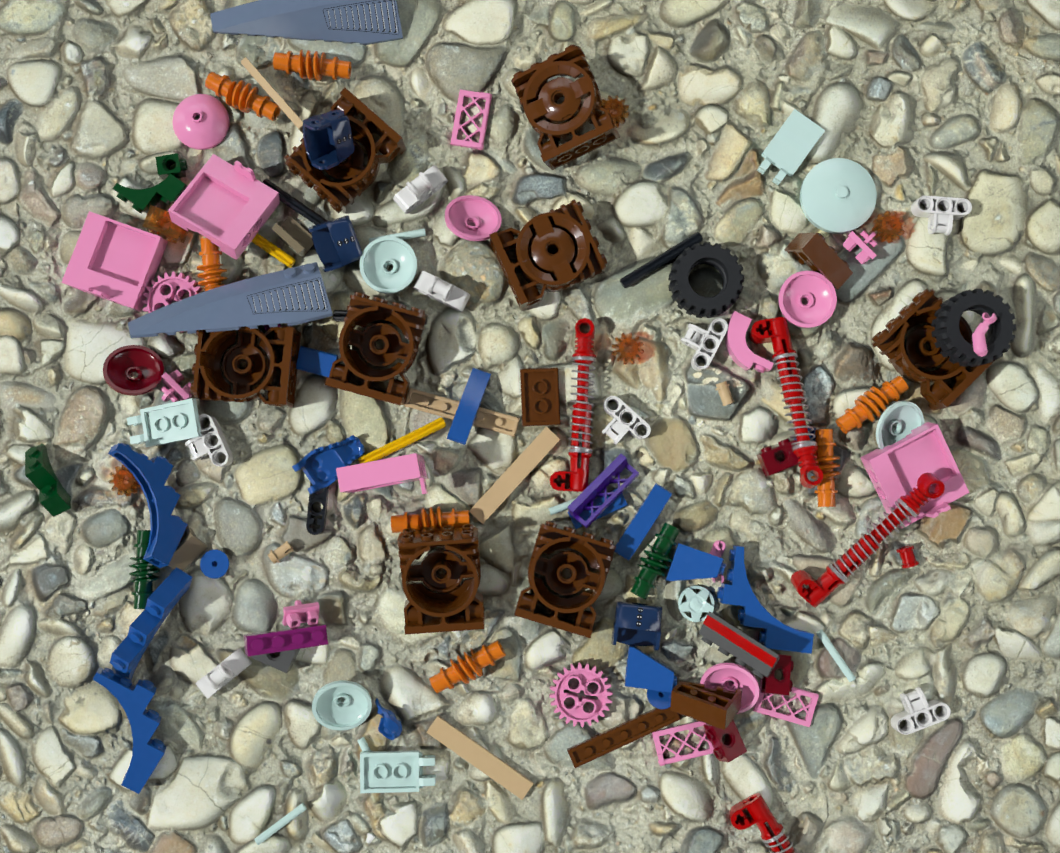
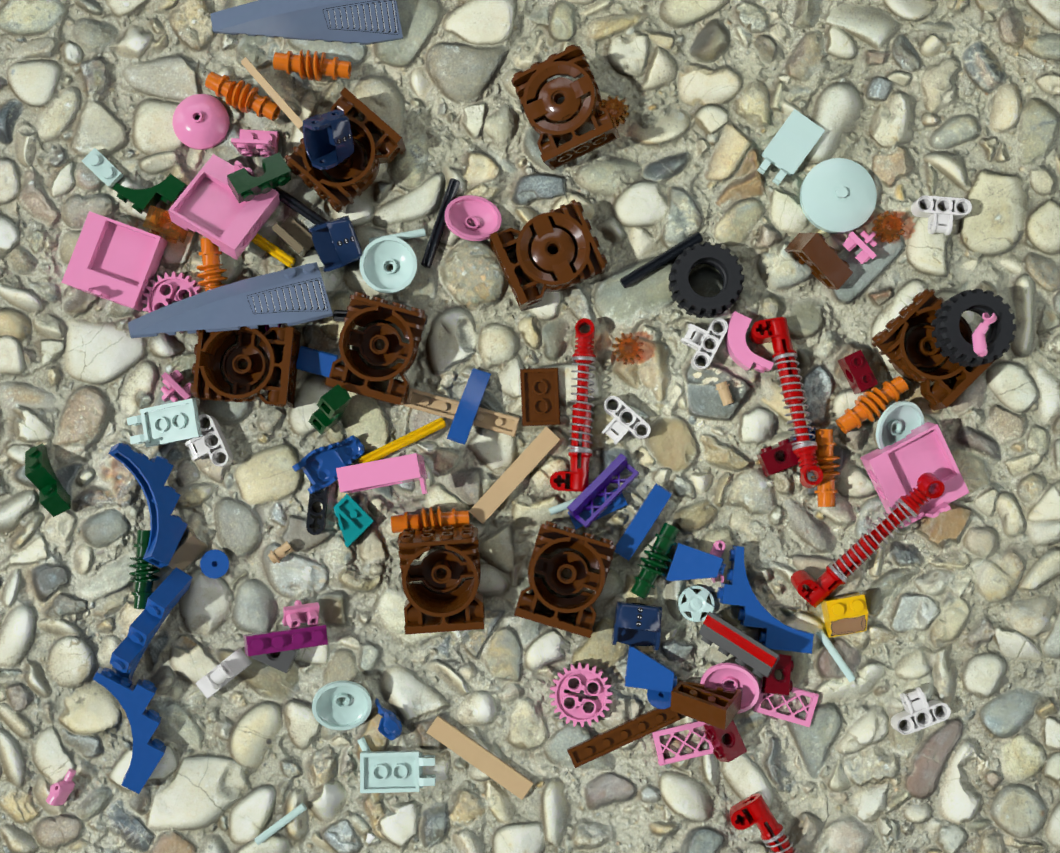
dark red dish [103,345,164,396] -> none
clear orange gear [108,464,141,496] -> none
dark green brick [155,153,188,180] -> none
white piece [393,165,448,214] -> none
white piece [413,271,471,312] -> none
orange piece [429,640,506,694] -> none
bright pink window [450,89,492,150] -> none
bright pink dish [778,271,837,328] -> none
red bush [896,545,919,569] -> none
none -> bright pink piece [46,769,76,806]
none -> light aqua plate [82,148,124,189]
none -> dark green arch [227,152,291,203]
none -> bright pink bracket [231,129,279,158]
none -> dark green arch [309,384,351,435]
none -> teal wing [333,494,374,547]
none -> black axle [421,178,460,268]
none -> yellow slope [821,593,868,638]
none -> dark red brick [838,350,878,394]

